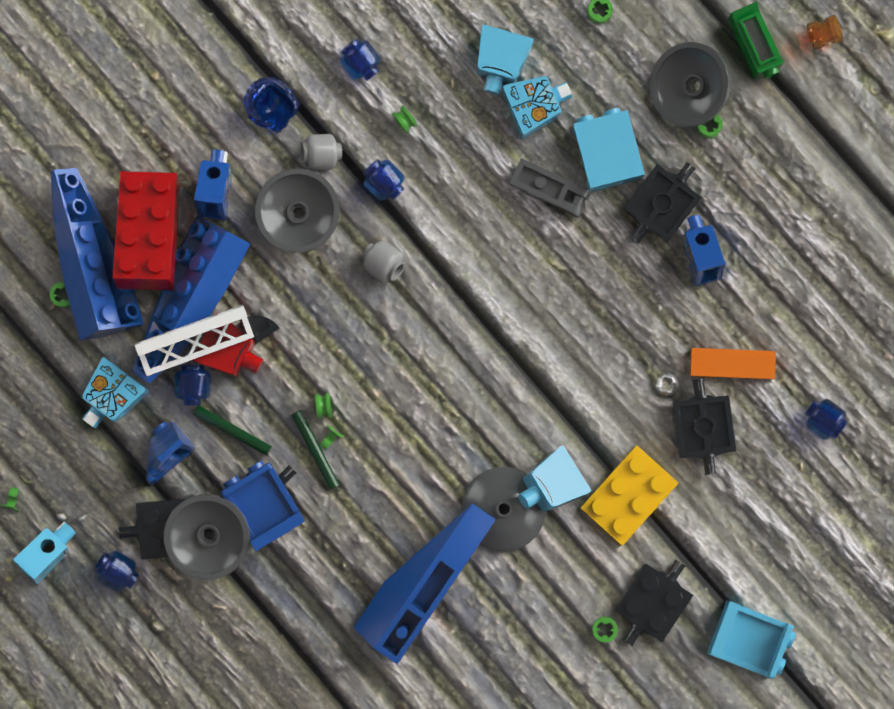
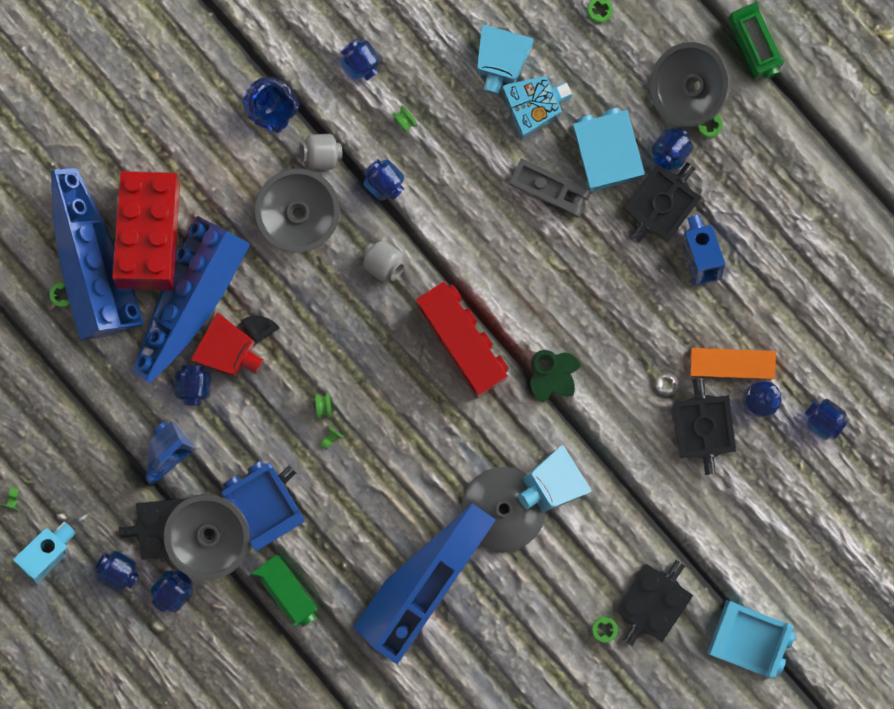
medium azure torso [82,357,149,429] -> none
white fence [135,305,254,376] -> none
dark green bar [193,405,272,456] -> none
blue torso [194,149,232,220] -> none
dark green bar [291,410,340,490] -> none
yellow plate [580,445,678,546] -> none
clear orange wheel [807,15,843,50] -> none
none -> clear blue head [151,570,193,612]
none -> green window [251,555,318,627]
none -> red brick [416,281,509,398]
none -> dark green plate [530,350,581,402]
none -> clear blue head [652,128,693,170]
none -> clear blue head [743,380,782,418]

